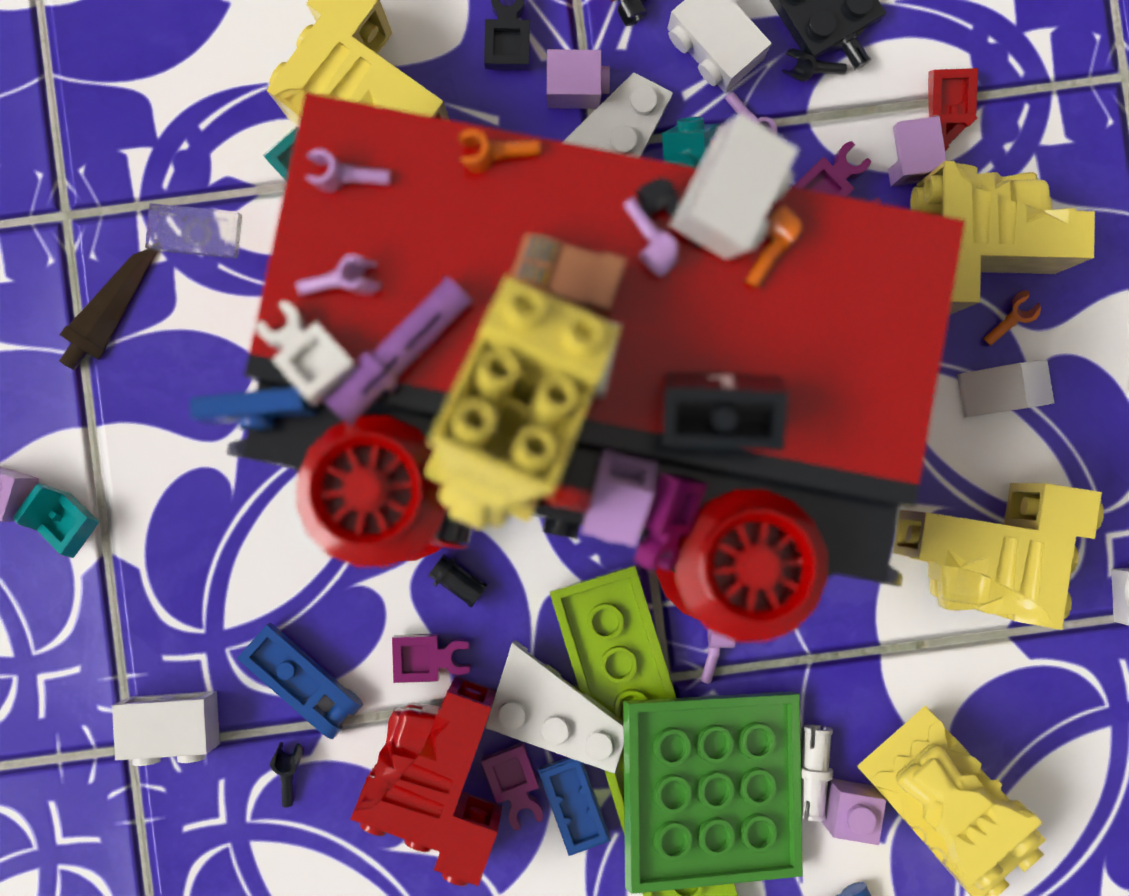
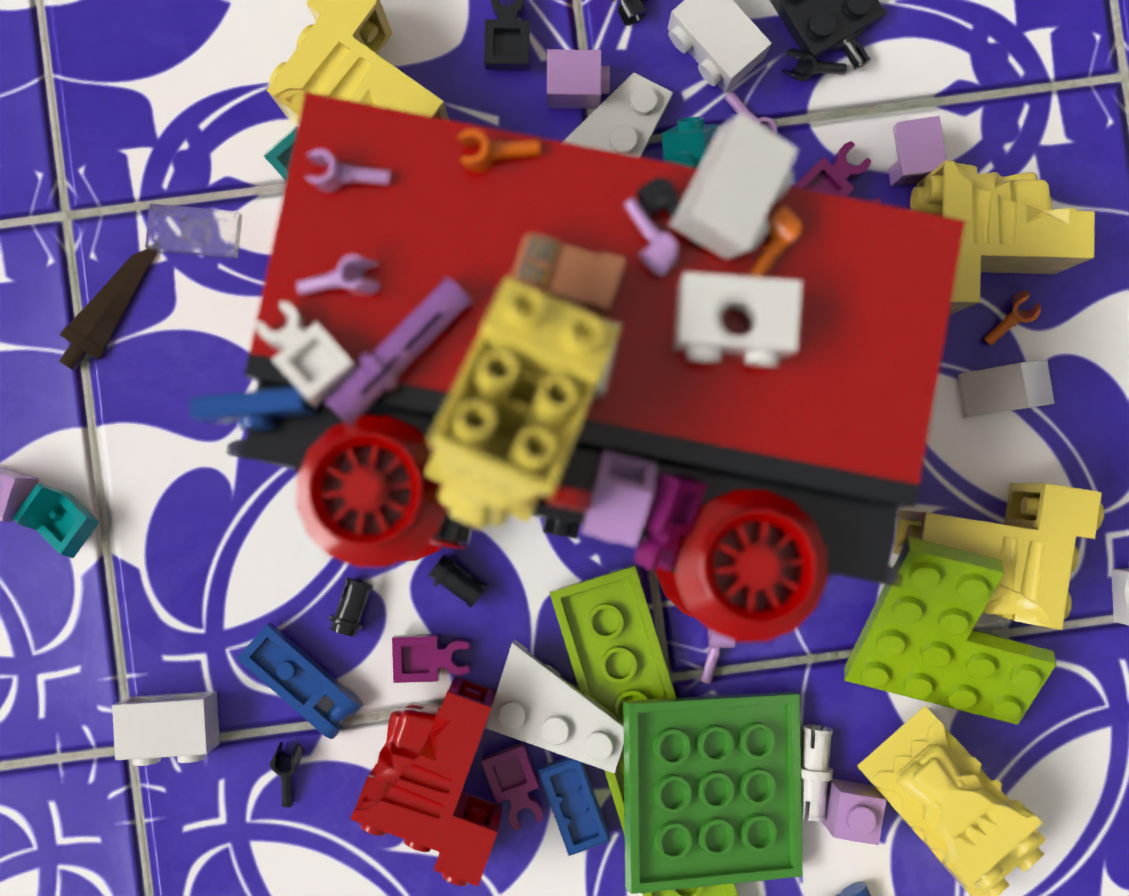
black brick [662,372,789,451] -> none
red slope [928,68,978,151] -> none
none -> black pin [329,577,373,637]
none -> white brick [673,272,802,367]
none -> lime plate [844,537,1057,725]

